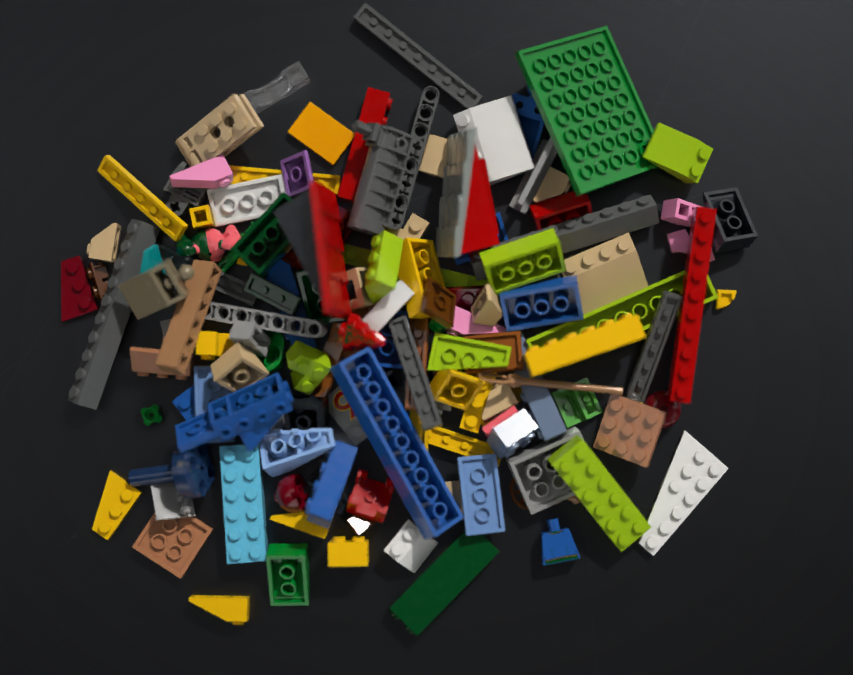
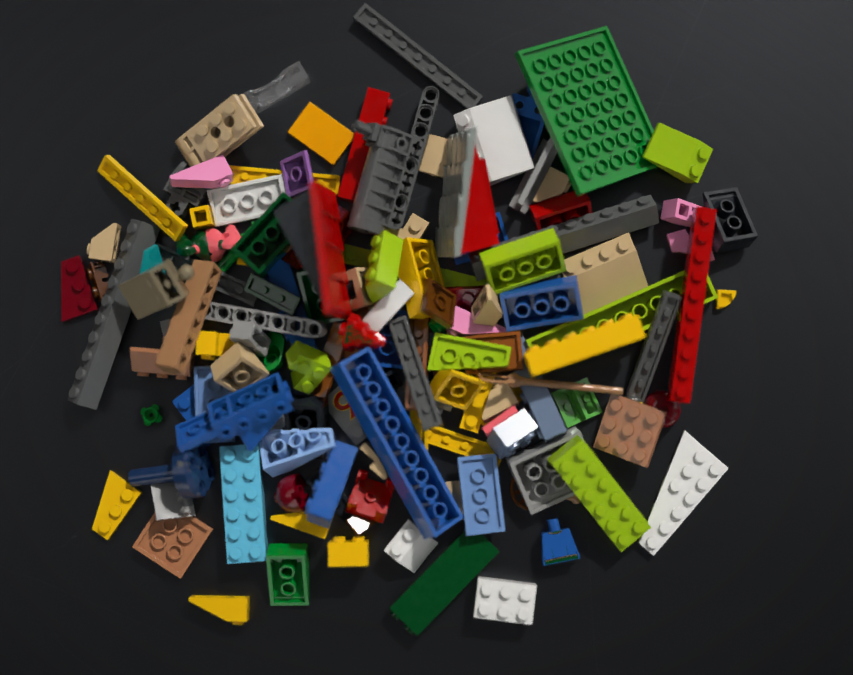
none -> tan slope [360,441,389,480]
none -> white brick [473,576,537,625]

